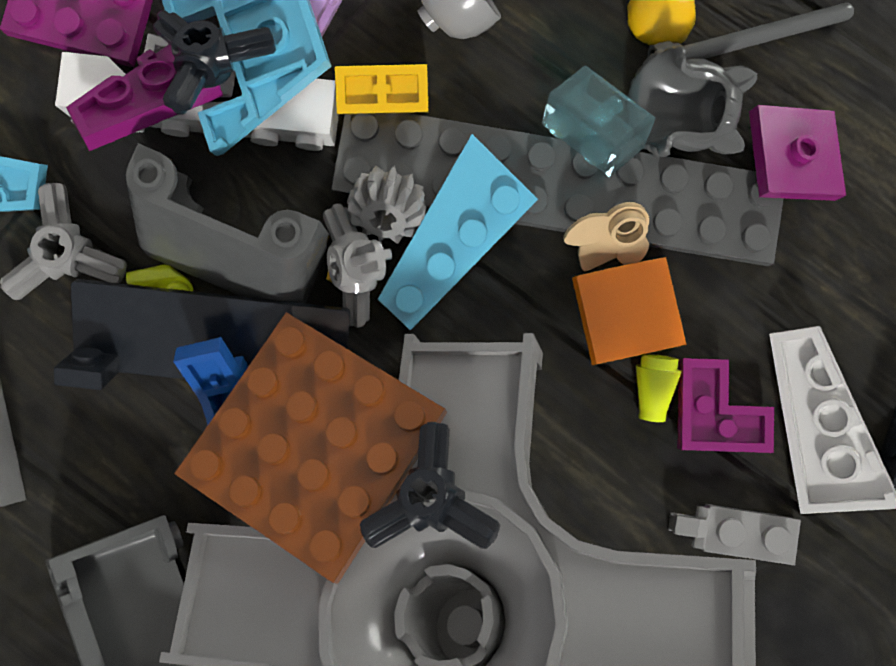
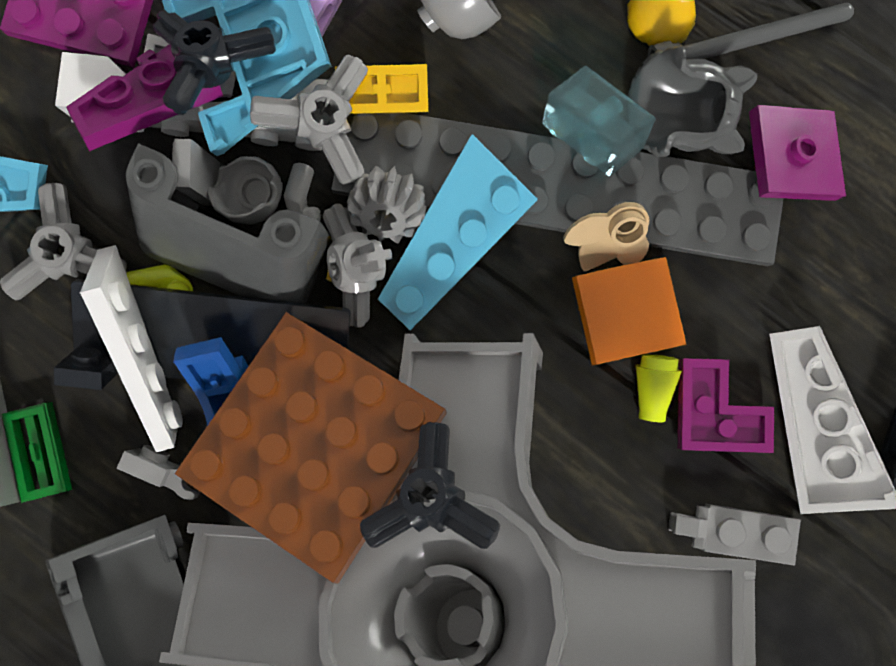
none -> green tile [1,402,72,503]
none -> white wing [80,245,182,452]
none -> light grey plate [116,445,200,500]
none -> light grey tile [172,139,220,206]
none -> light grey hair [208,157,283,225]
none -> light grey bush [250,55,368,184]
none -> light grey arm [284,163,321,221]

